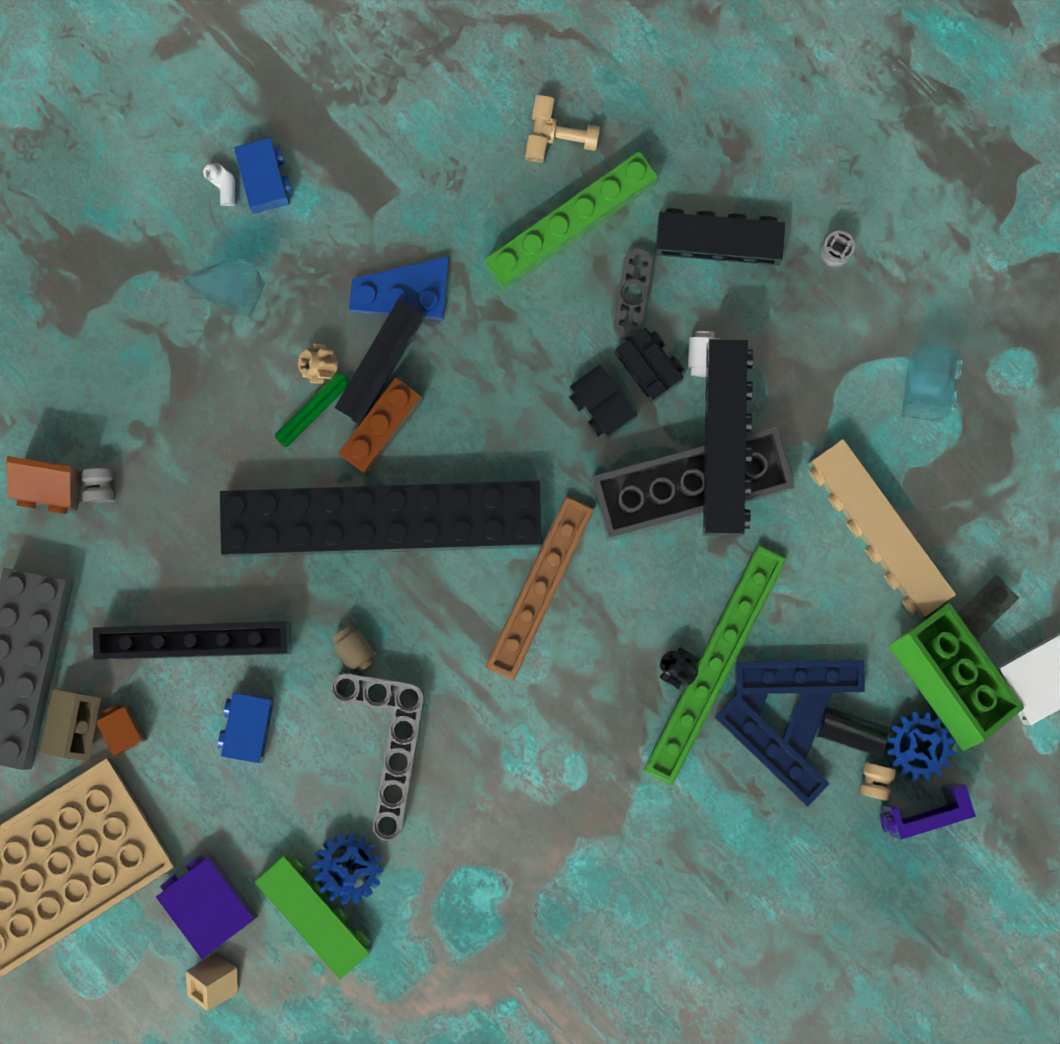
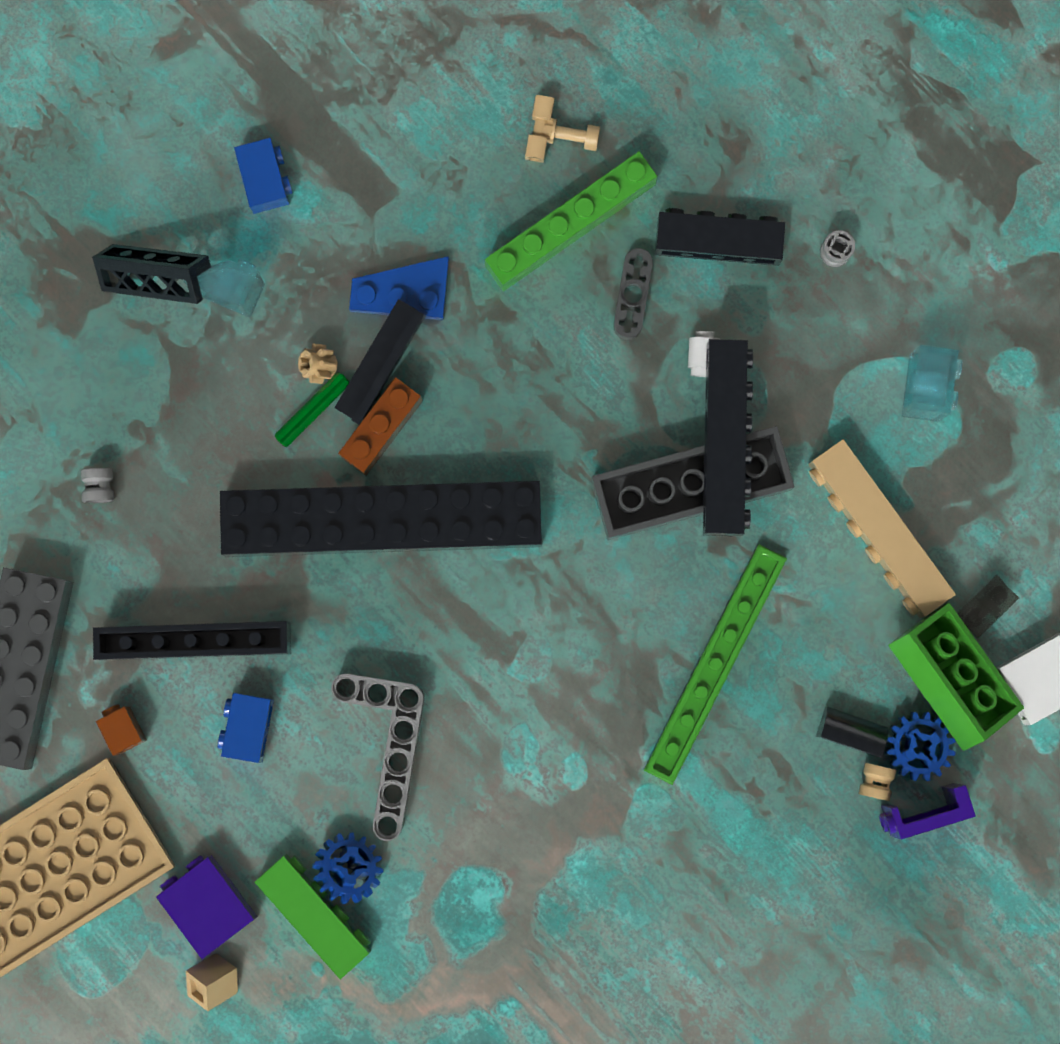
slope [6,456,82,514] -> none
dark tan brick [39,689,101,761] -> none
white arm [203,163,236,206] -> none
dark tan brick [331,624,377,674] -> none
medium nougat tile [485,495,594,681] -> none
black brick [568,365,638,440] -> none
black brick [614,328,684,403] -> none
black gear [659,647,699,690] -> none
dark blue plate [714,660,865,807] -> none
none -> black fence [92,244,211,304]

